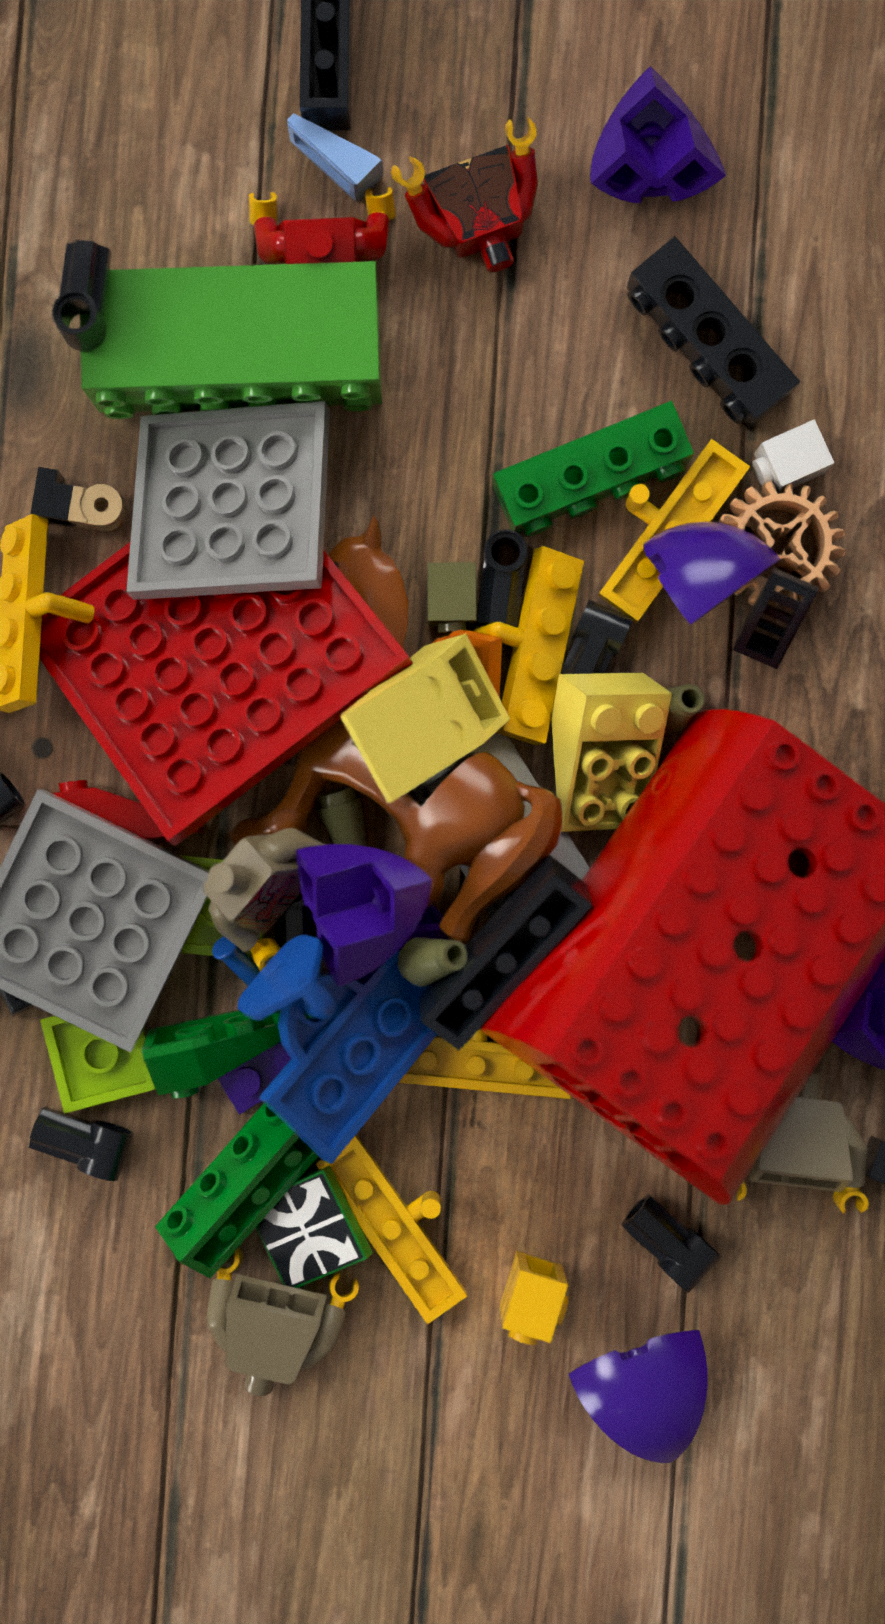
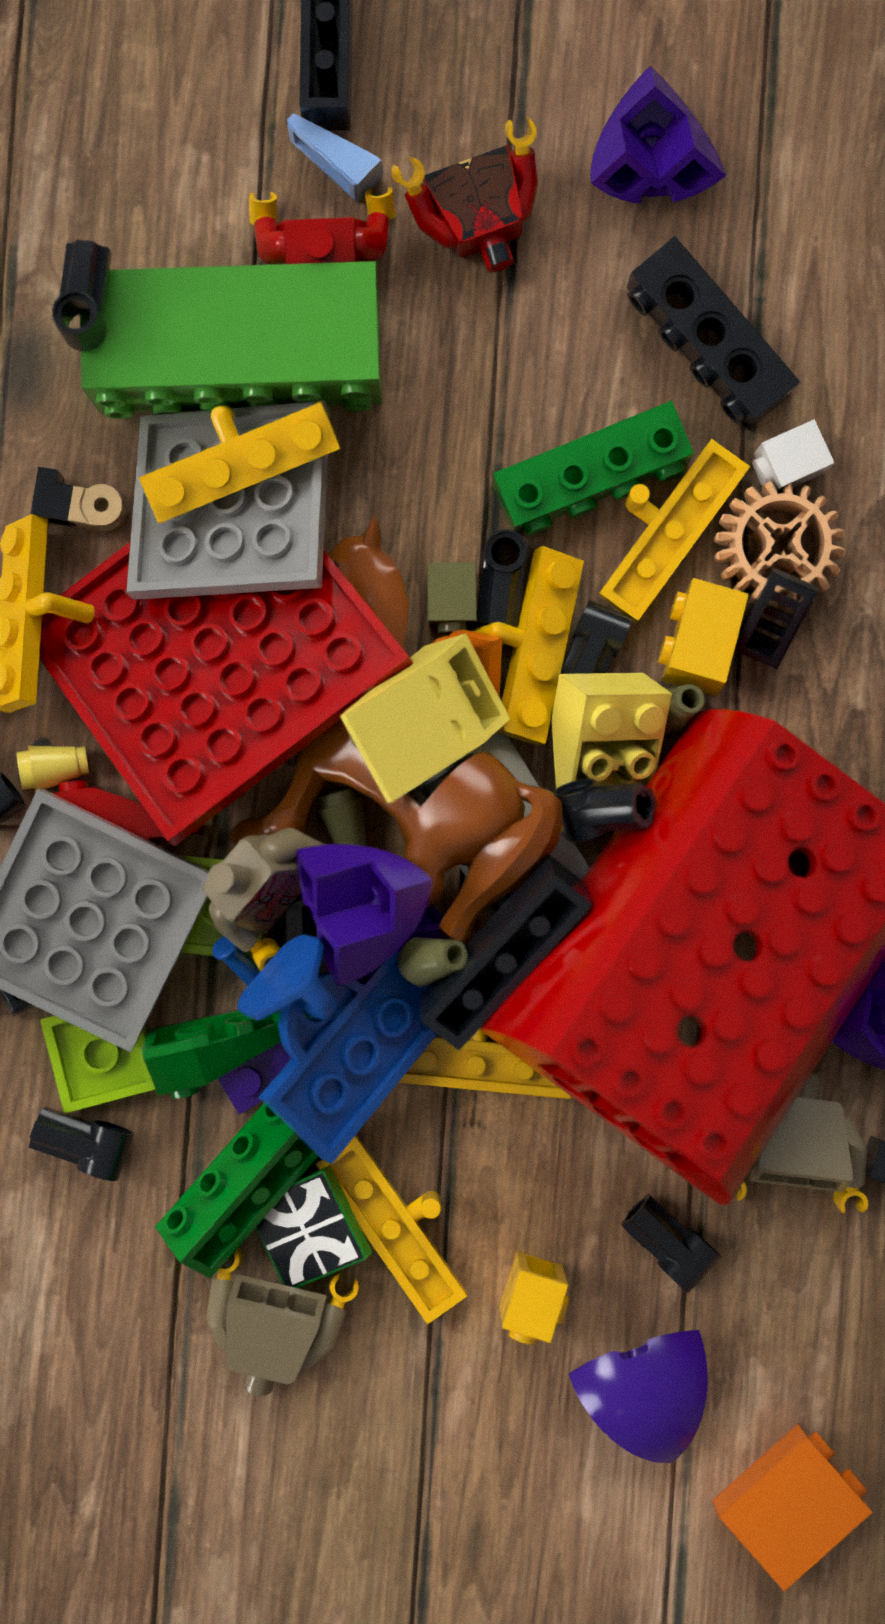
dark purple brick [643,522,781,625] -> none
none -> light yellow cone [16,745,89,792]
none -> yellow plate [138,402,341,524]
none -> black piece [553,778,657,842]
none -> yellow brick [657,578,749,697]
none -> orange brick [712,1424,873,1592]

